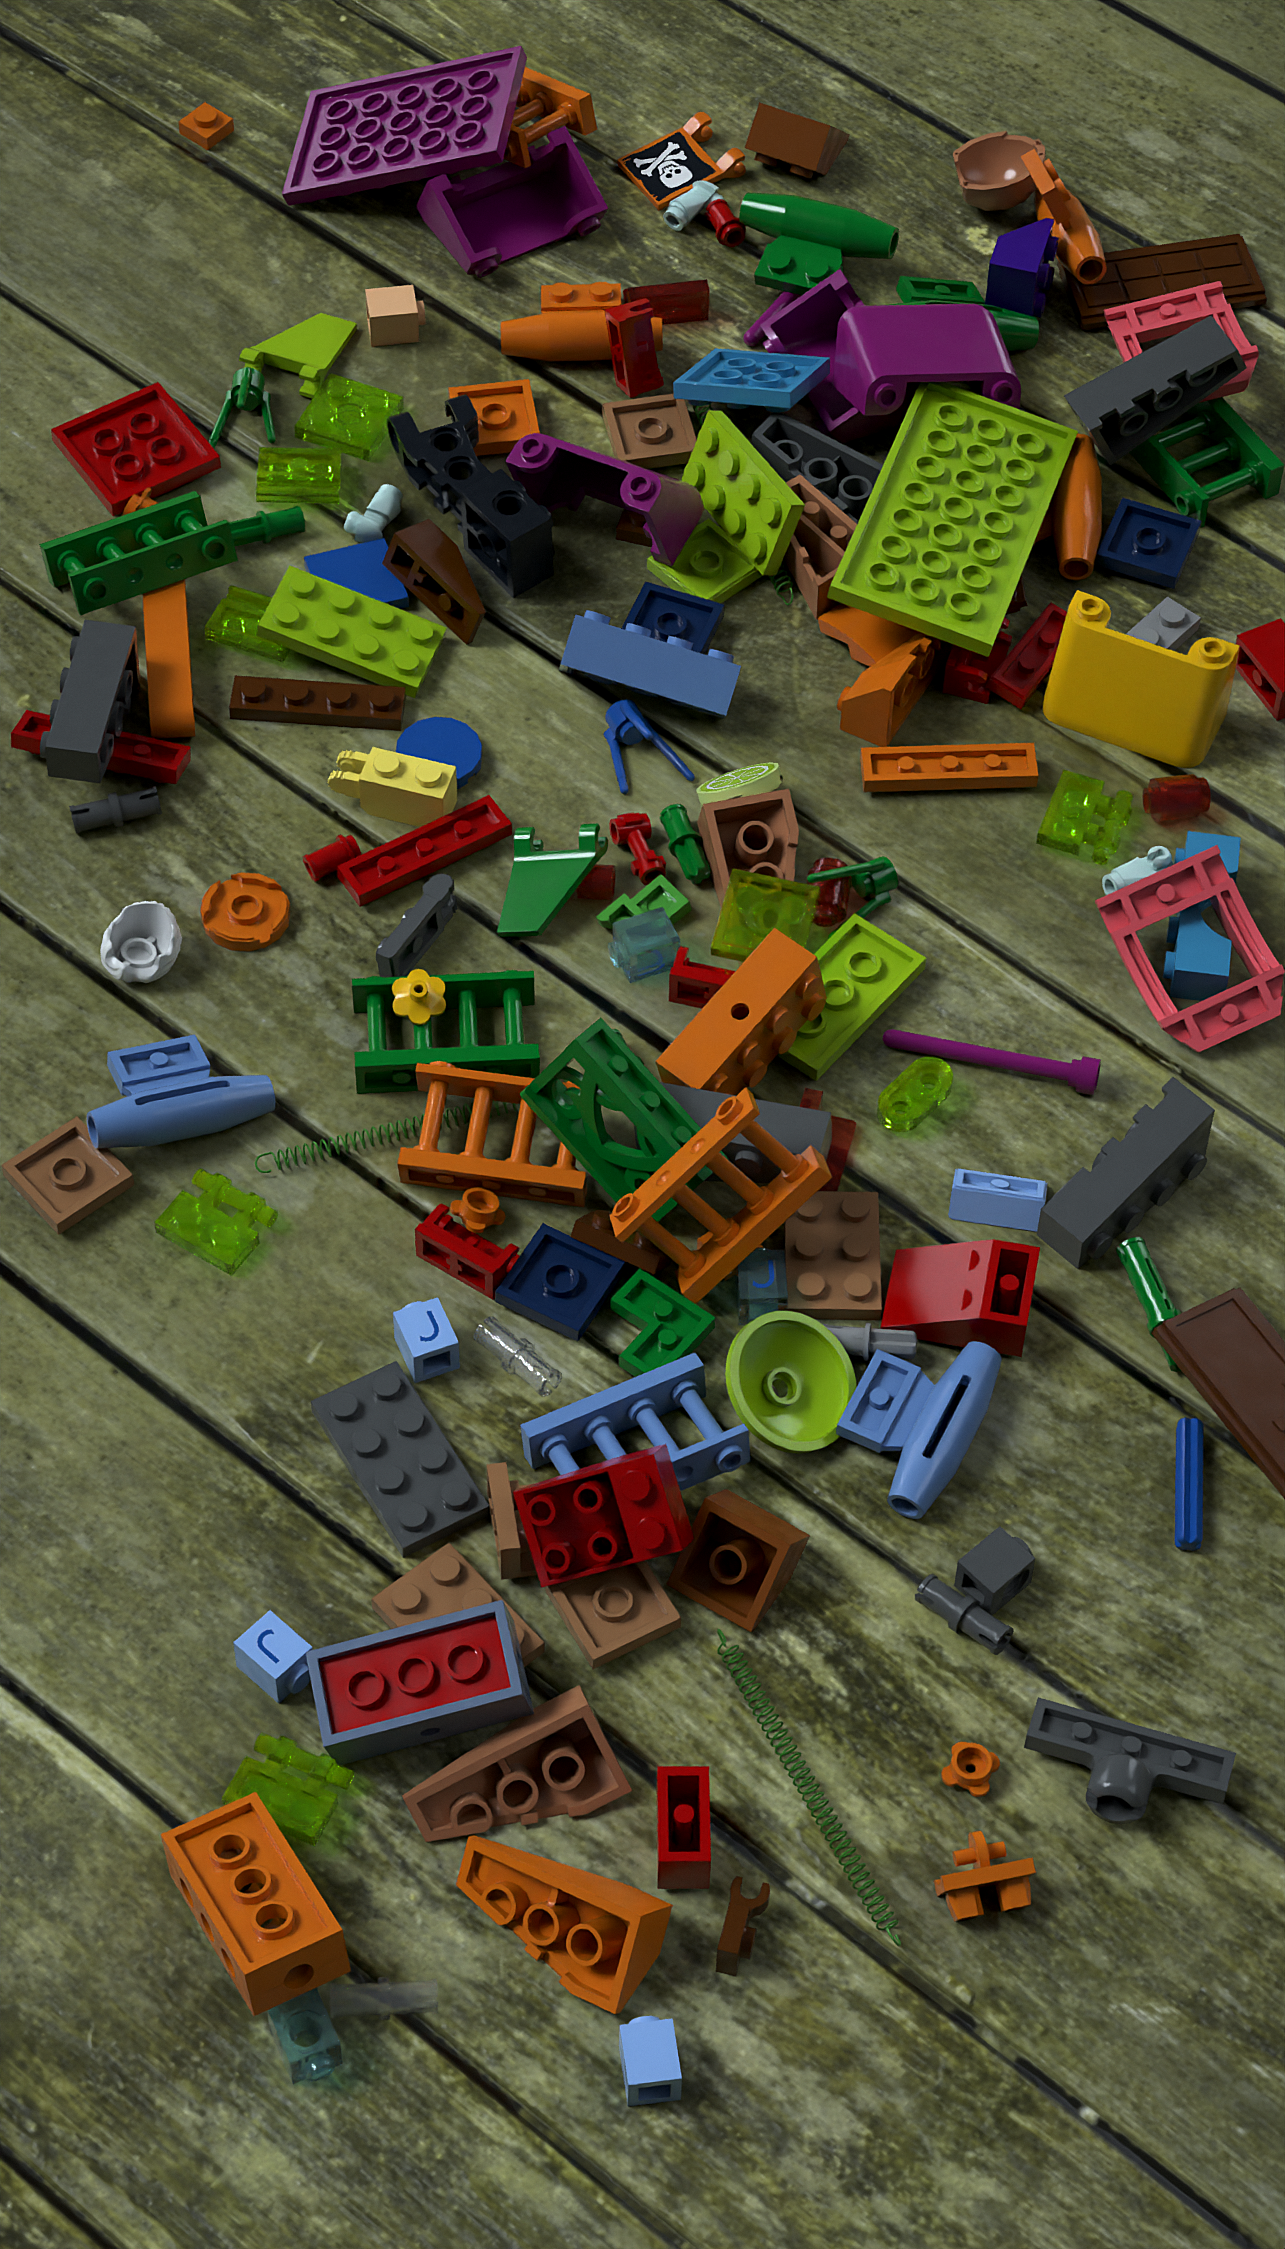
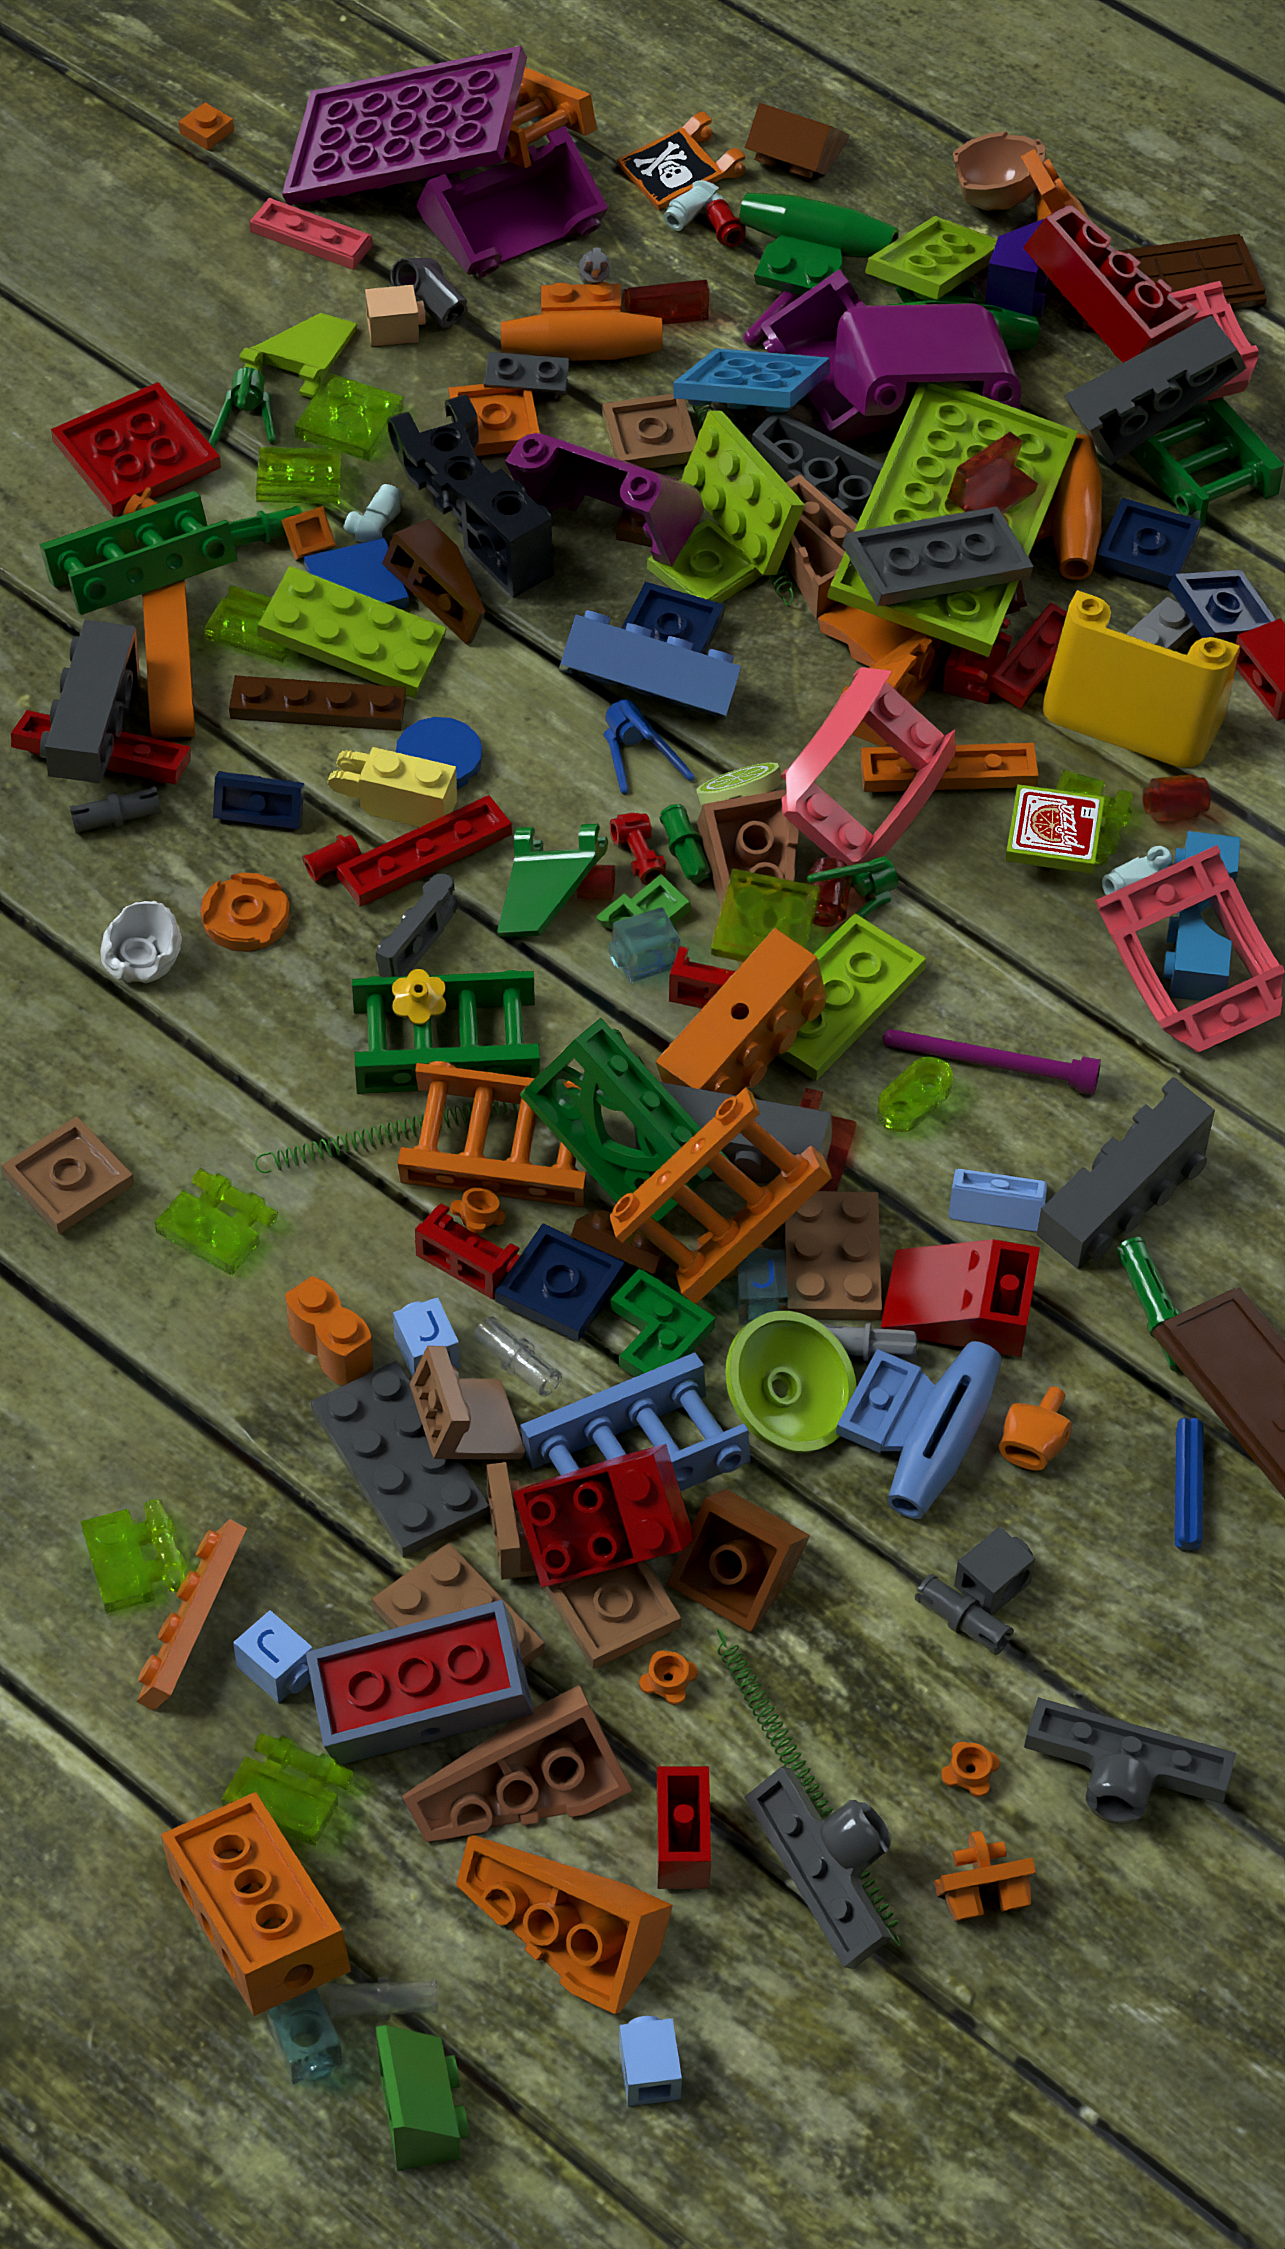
medium blue plate [87,1035,275,1148] -> none
red hinge [604,298,664,398] -> none
reddish brown plate [716,1876,770,1976] -> none
none -> clear neon green plate [80,1499,187,1614]
none -> orange plate [136,1519,247,1711]
none -> dark blue hinge [213,771,304,829]
none -> coral tile [250,198,373,270]
none -> orange tile [281,506,336,560]
none -> orange brick [285,1276,373,1386]
none -> bright green slope [375,2025,469,2171]
none -> dark grey piece [391,258,468,328]
none -> medium nougat bracket [409,1346,525,1460]
none -> dark grey hinge [484,352,569,399]
none -> light grey axle [579,248,611,284]
none -> orange plate [639,1650,698,1705]
none -> dark grey plate [745,1766,892,1969]
none -> coral wedge [781,667,955,867]
none -> dark grey plate [842,506,1034,607]
none -> lime plate [865,216,997,300]
none -> clear red panel [947,432,1038,515]
none -> orange piece [999,1386,1072,1471]
none -> tile [1005,784,1105,874]
none -> red wedge [1023,204,1199,363]
none -> dark blue plate [1168,570,1276,643]

